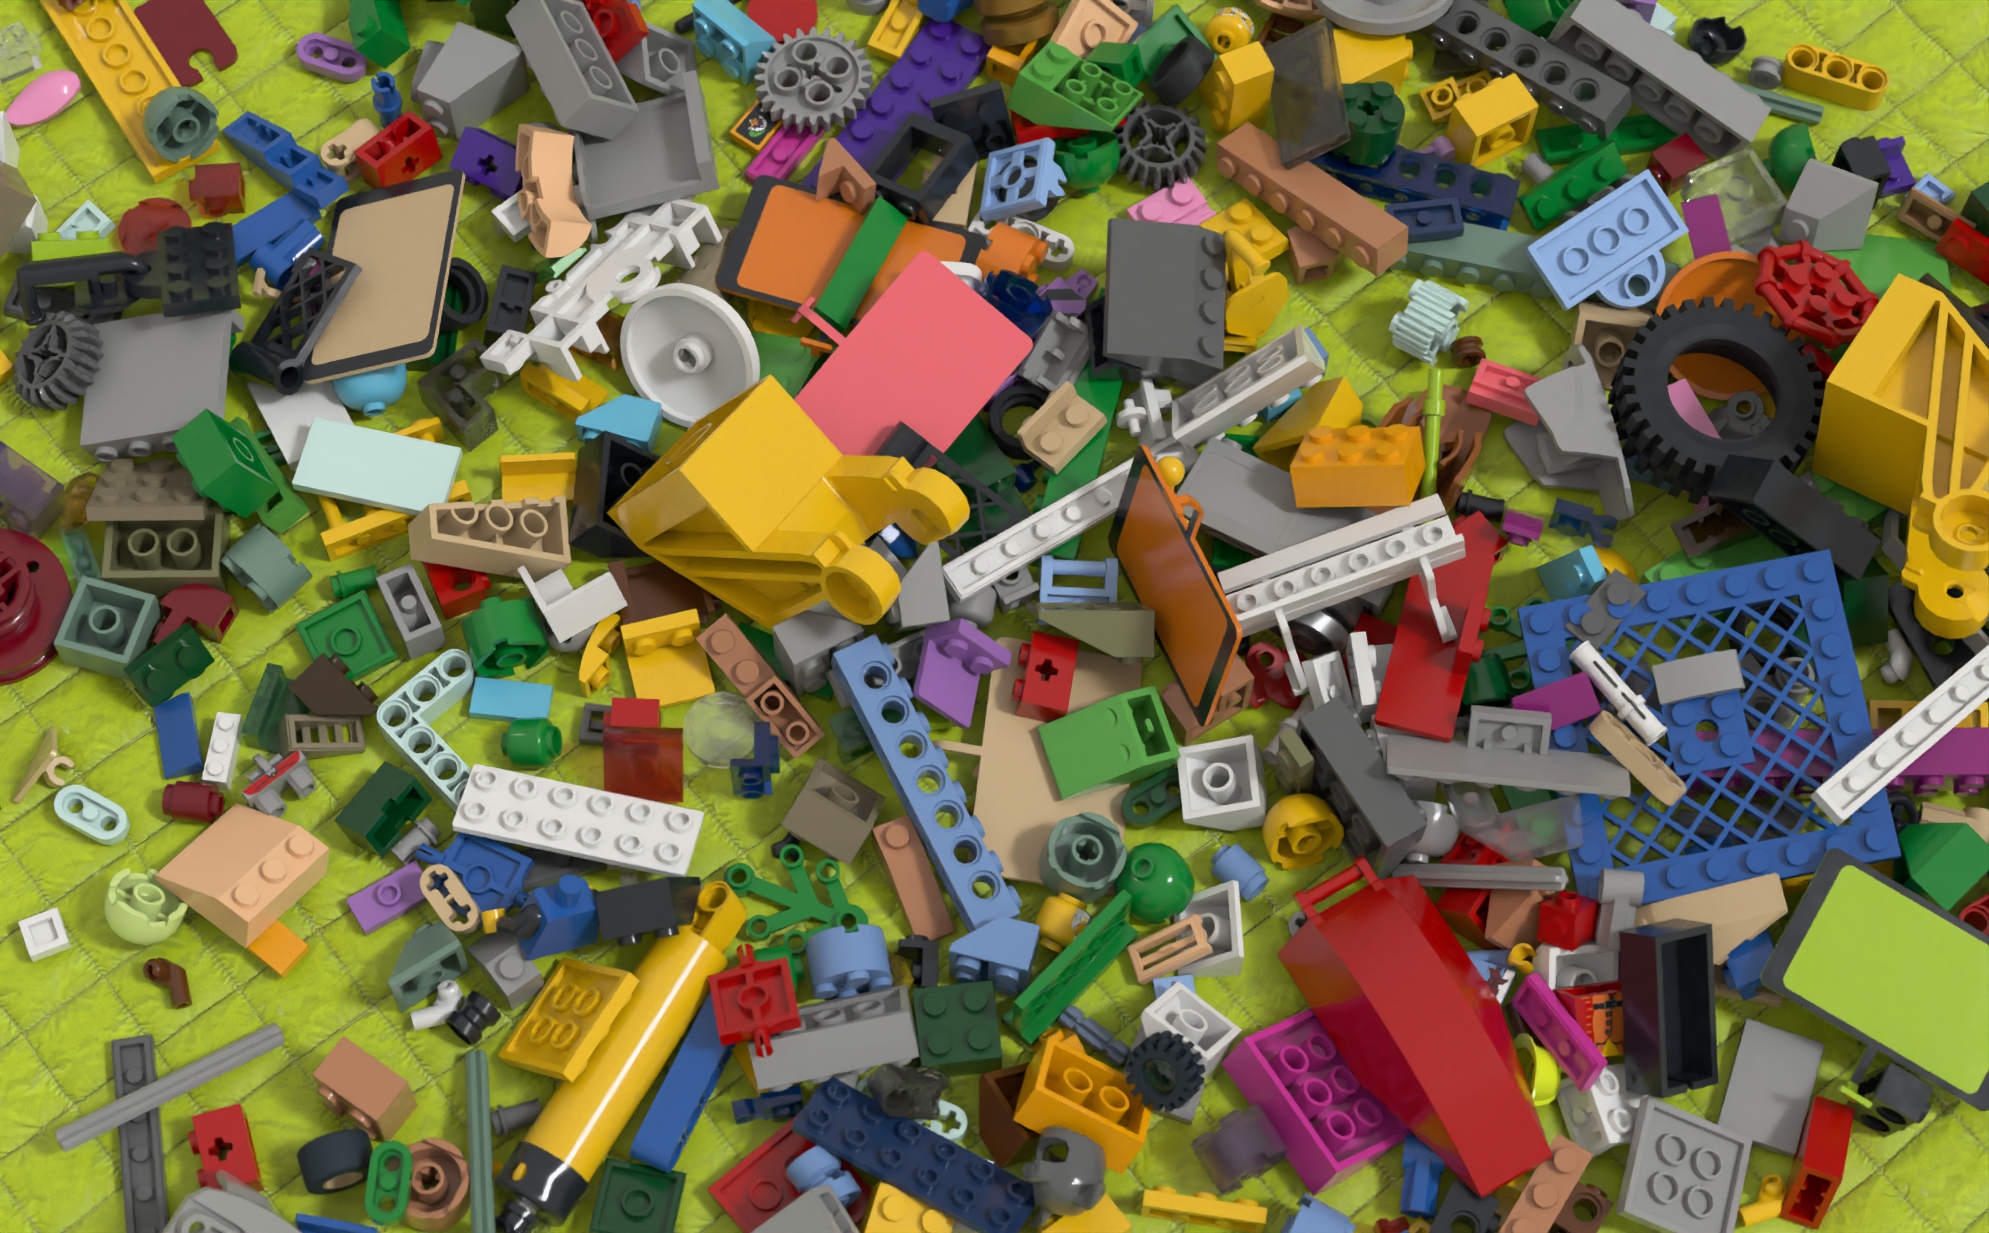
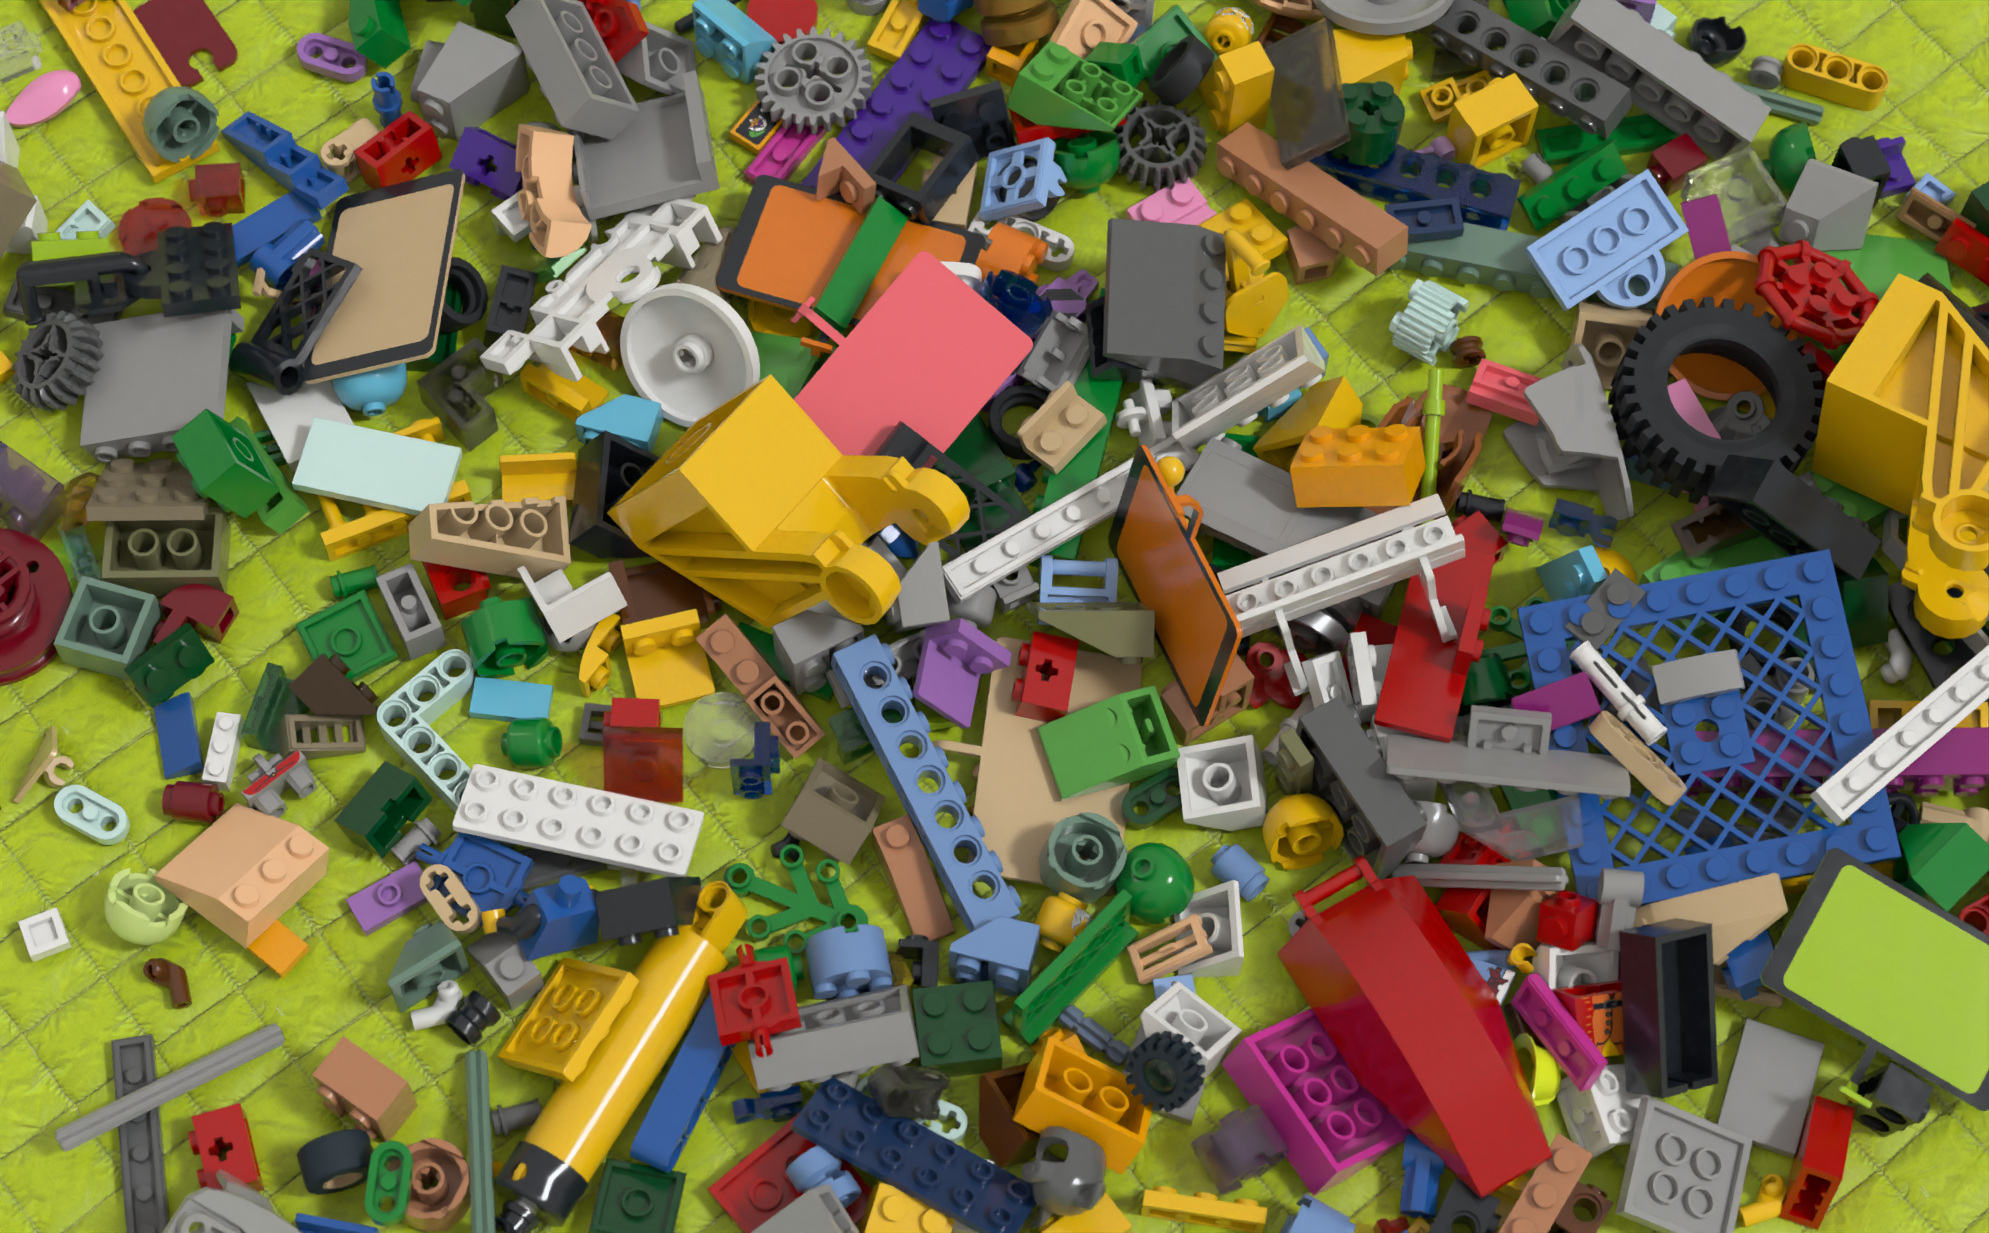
sand green brick [220,522,313,614] -> none

